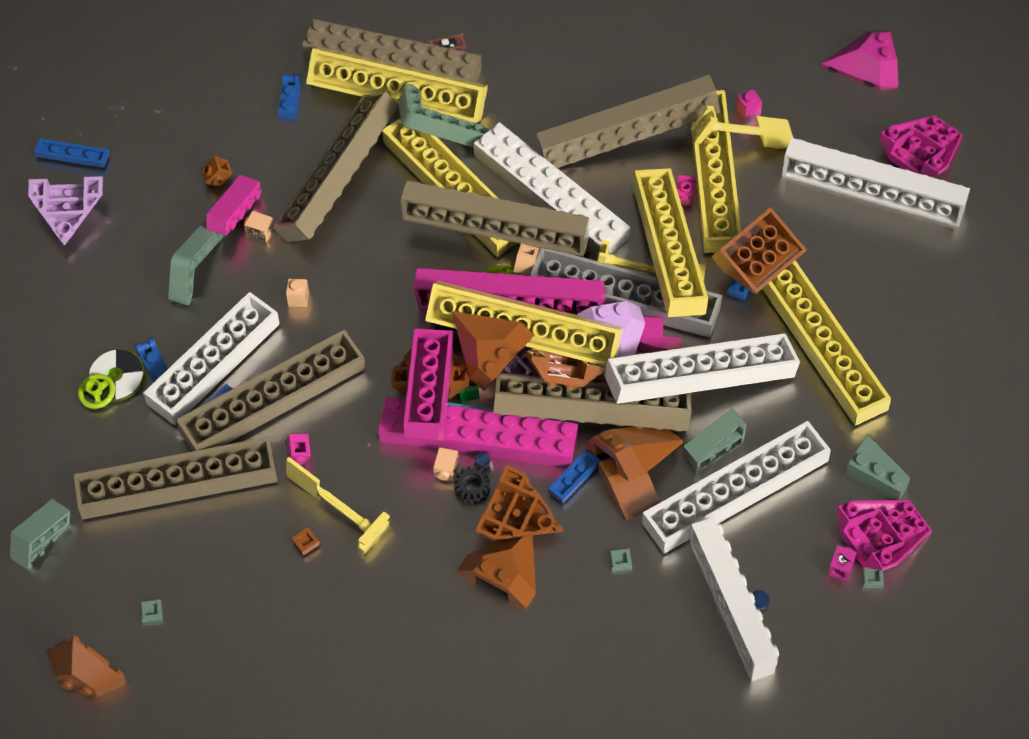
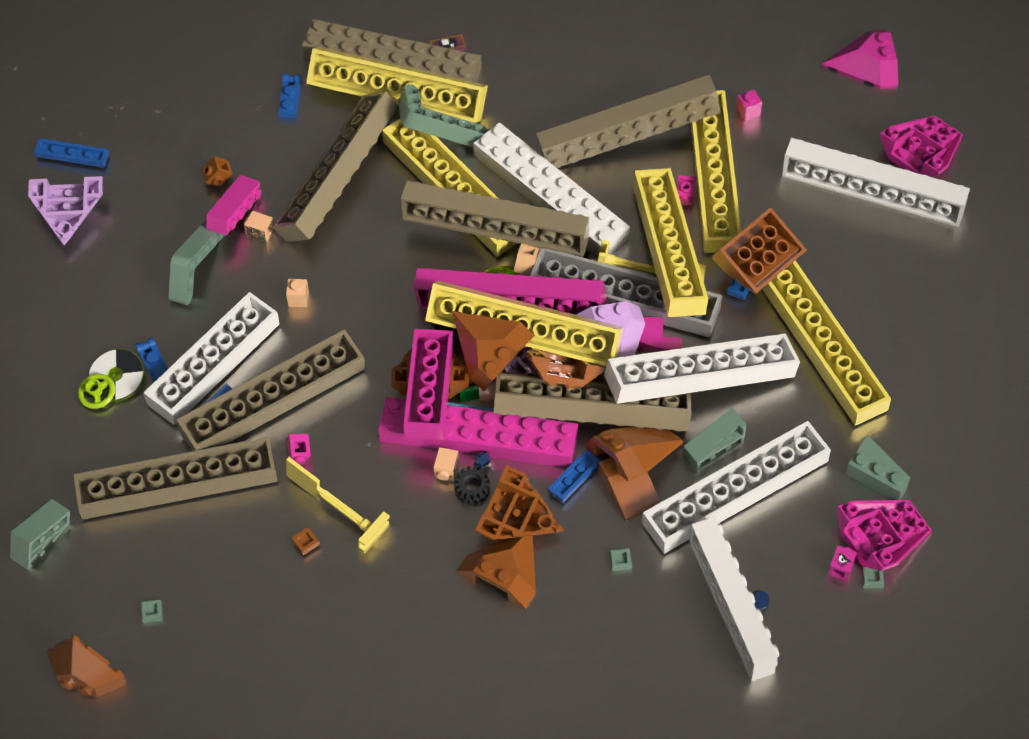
light yellow piece [690,106,793,149] -> none

